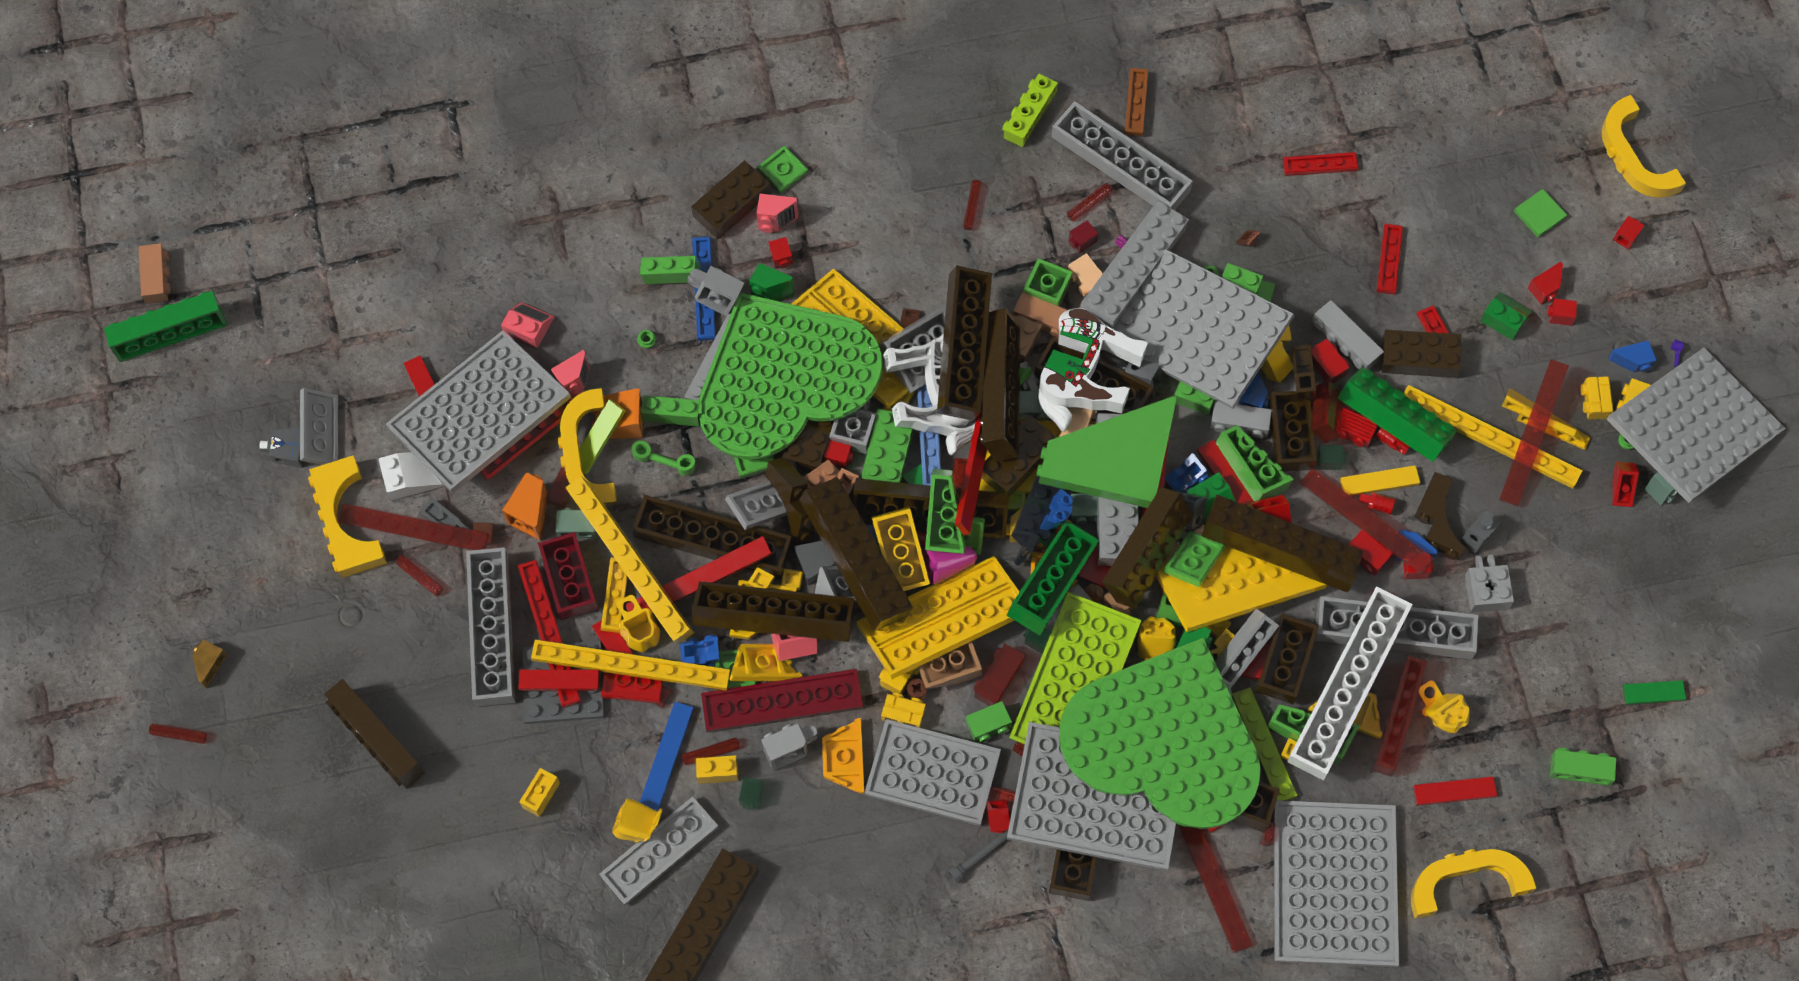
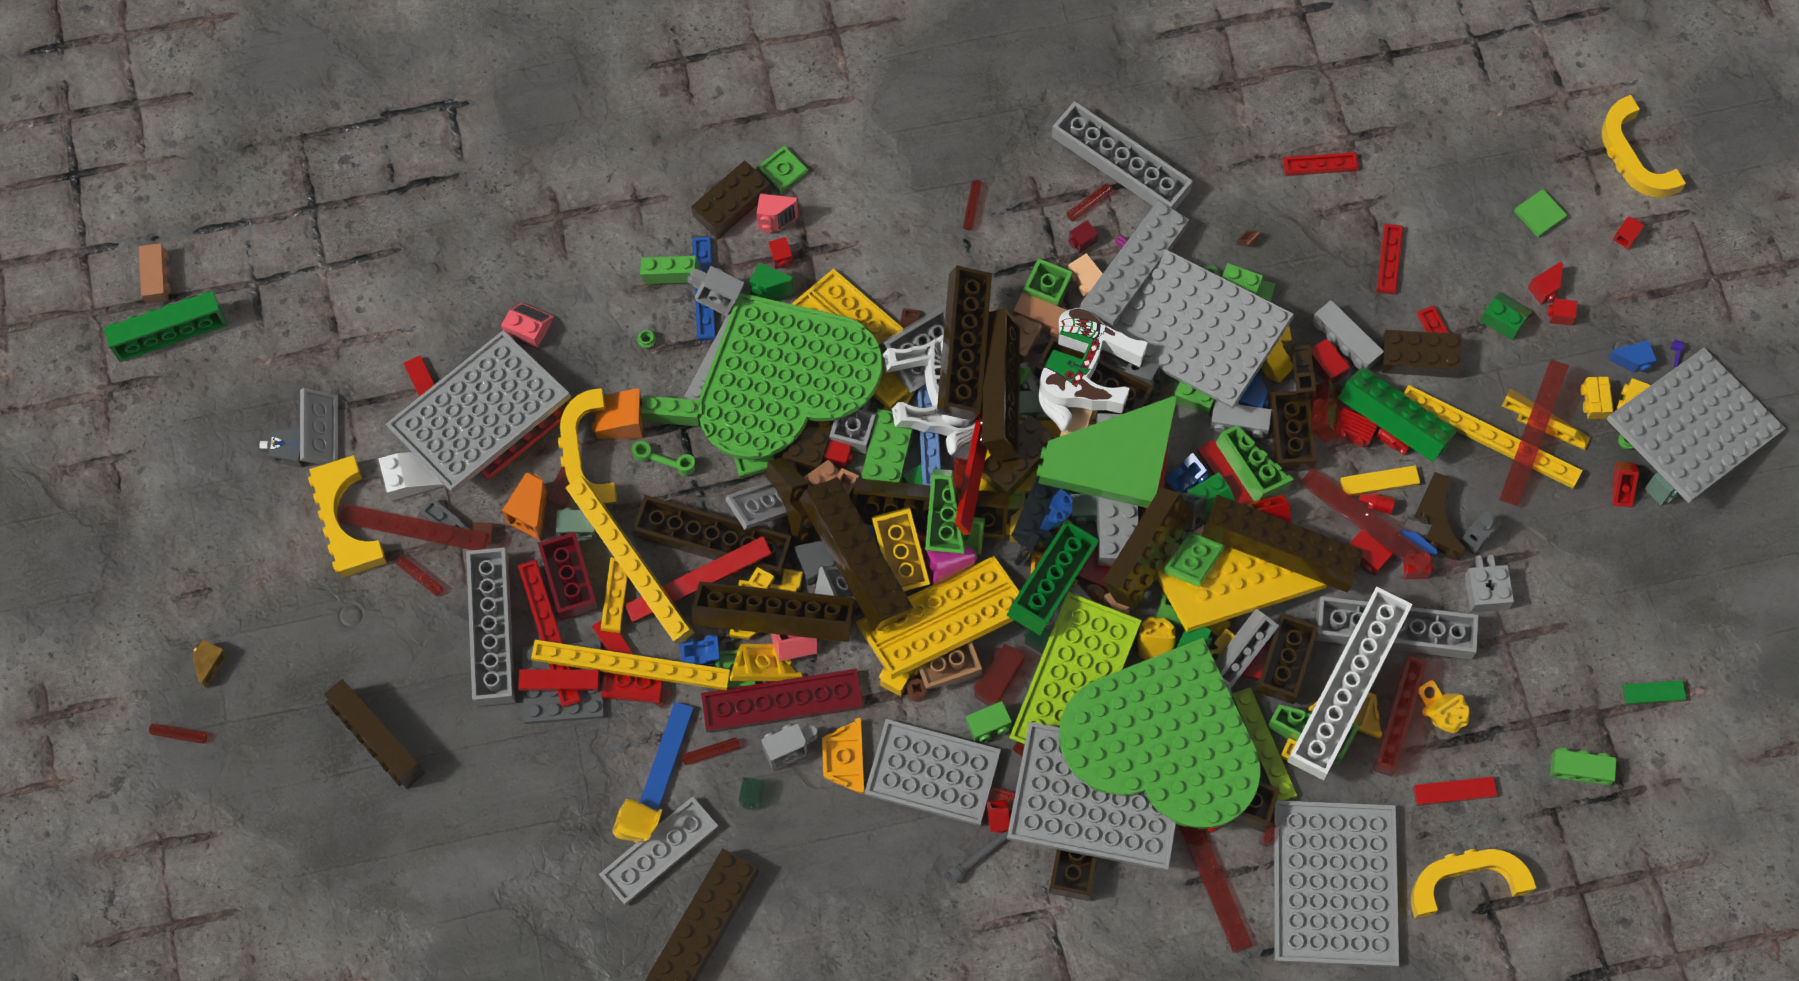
yellow panel [519,768,560,817] -> none
coral slope [551,350,590,400] -> none
lime tile [580,400,626,474] -> none
yellow piece [617,595,660,652] -> none
yellow brick [696,756,738,784] -> none
yellow brick [881,693,926,728] -> none
lime brick [1002,74,1058,147] -> none
dark orange plate [1124,68,1148,136] -> none
clear green brick [1317,445,1347,470] -> none

